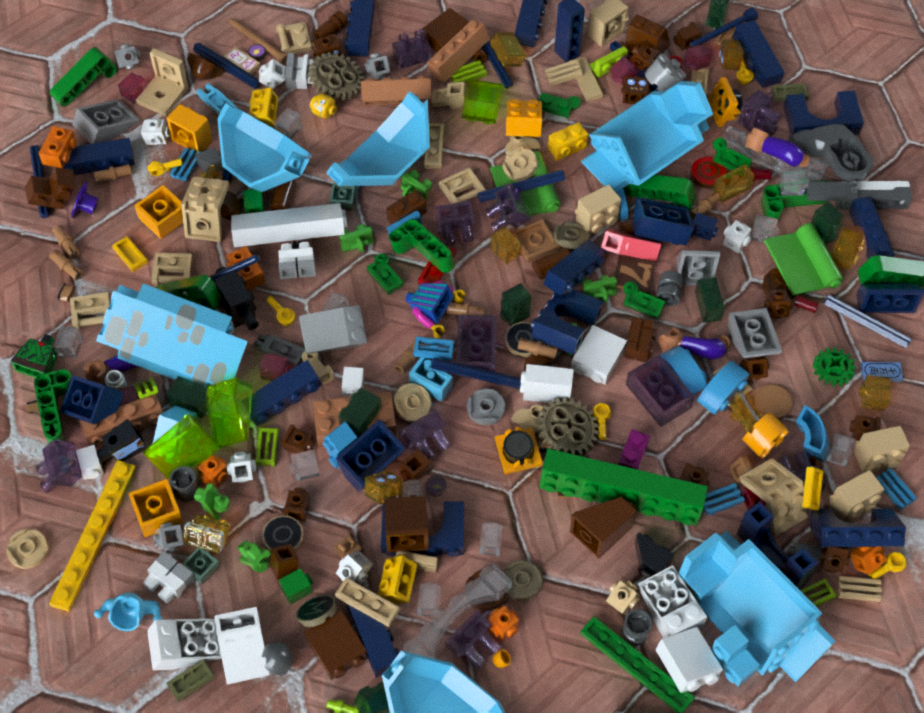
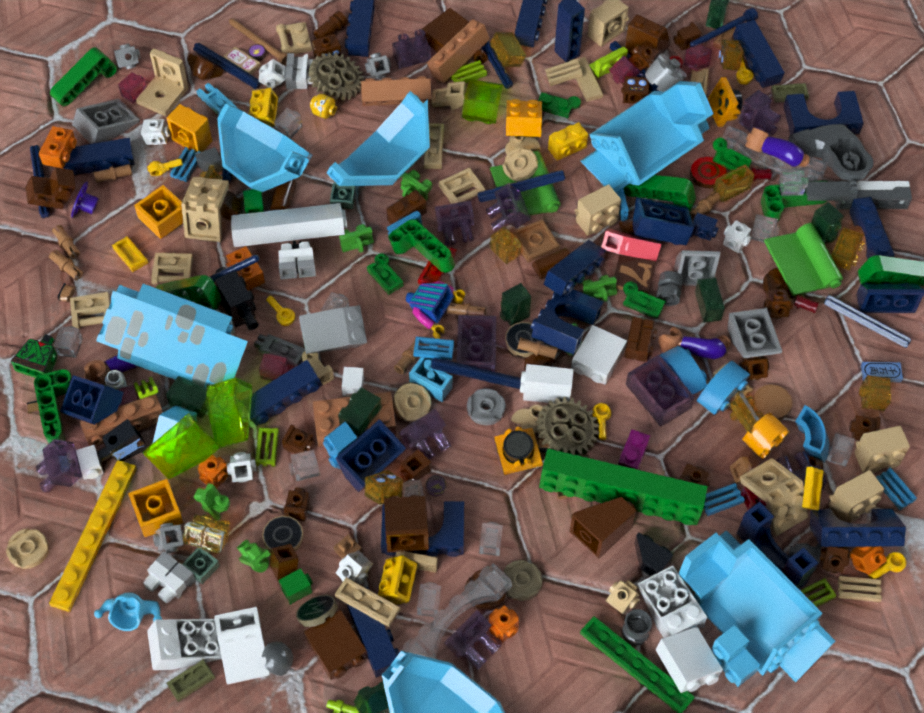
dark grey wheel [170,466,199,502] -> none
light orange hinge [492,649,511,668] -> none
dark tan tile [553,222,590,249] -> none
green gear [812,347,856,387] -> none

